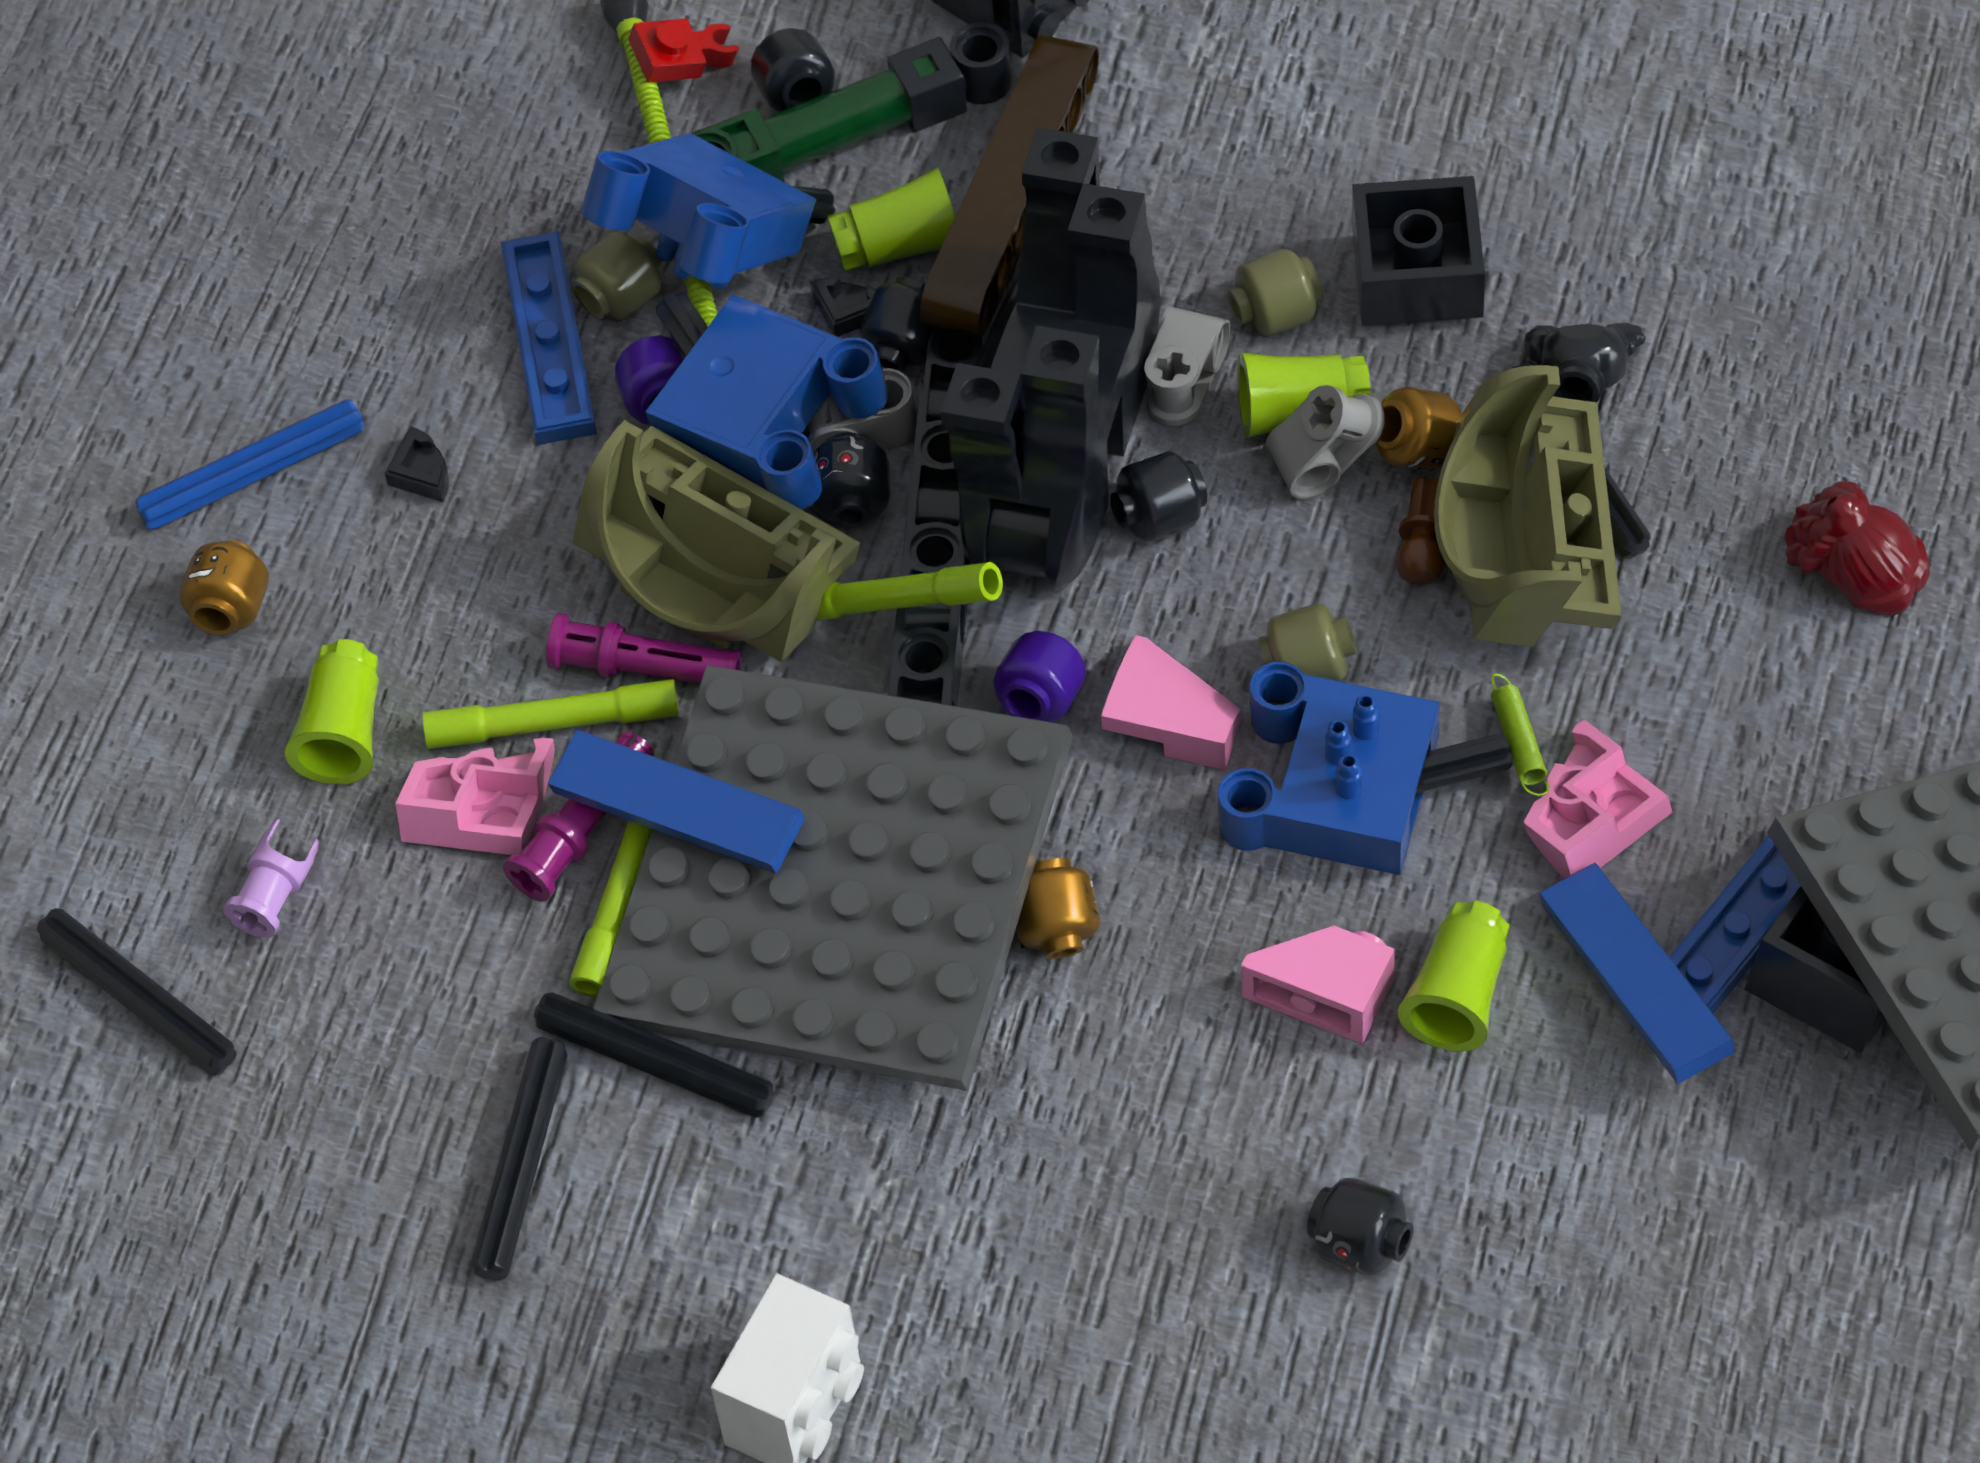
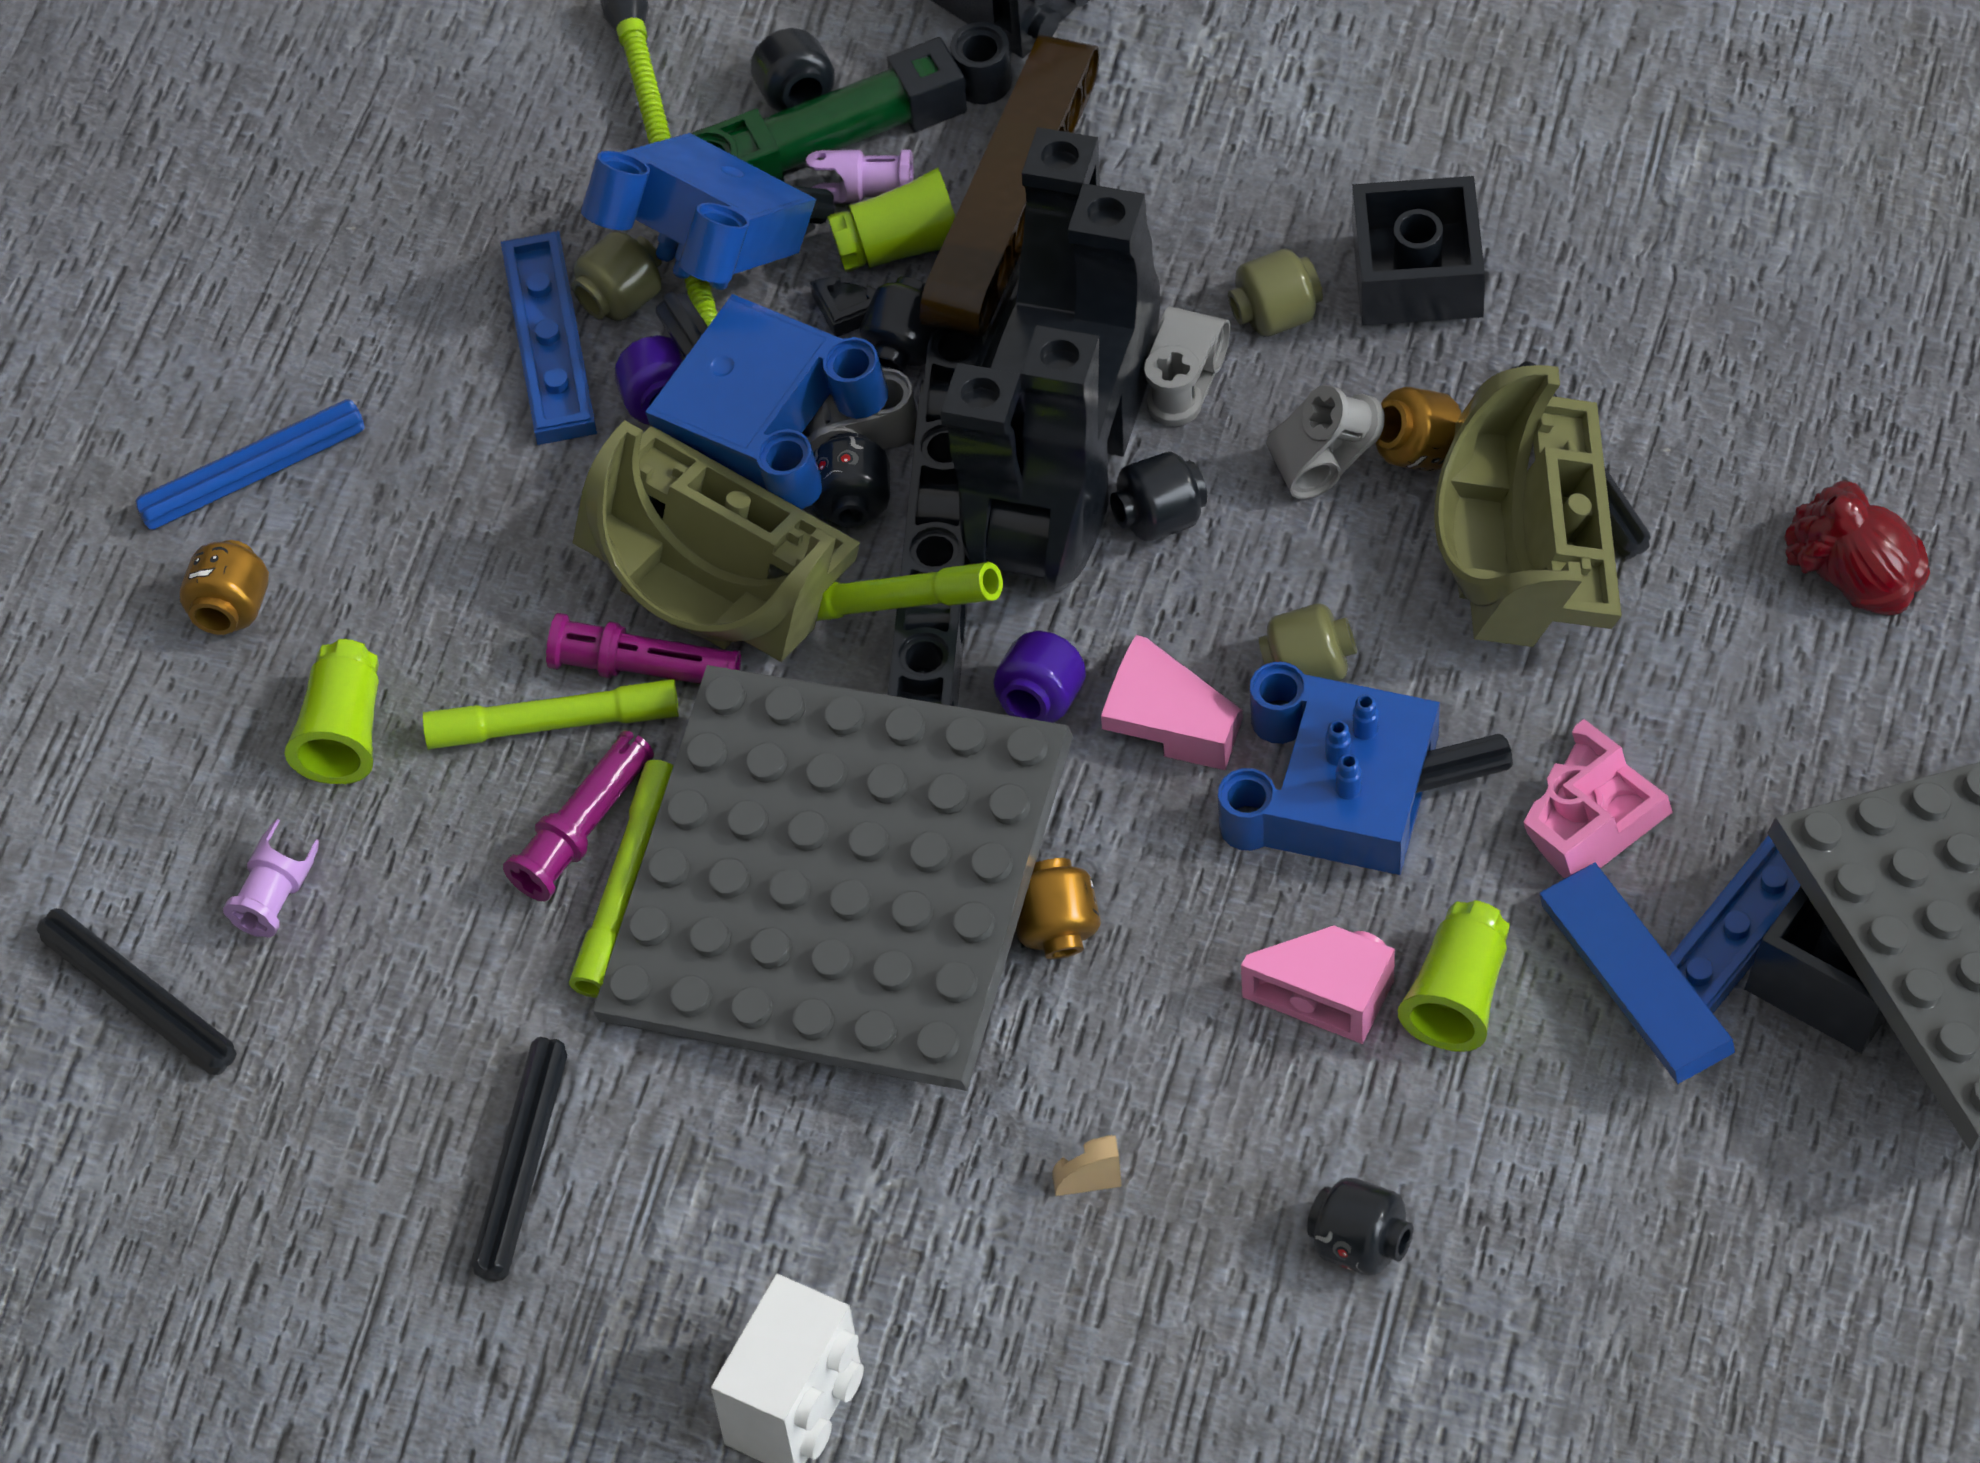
black tile [385,426,449,502] -> none
bright pink slope [395,738,555,855] -> none
black axle [533,992,775,1118] -> none
blue tile [548,729,805,874] -> none
red plate [628,18,739,83] -> none
lime plant [1237,352,1371,438] -> none
reddish brown axle [1395,477,1445,585] -> none
lime piece [1491,673,1550,796] -> none
black animal [1524,323,1646,403] -> none
none -> lavender piece [806,150,914,203]
none -> tan tile [1052,1135,1122,1196]

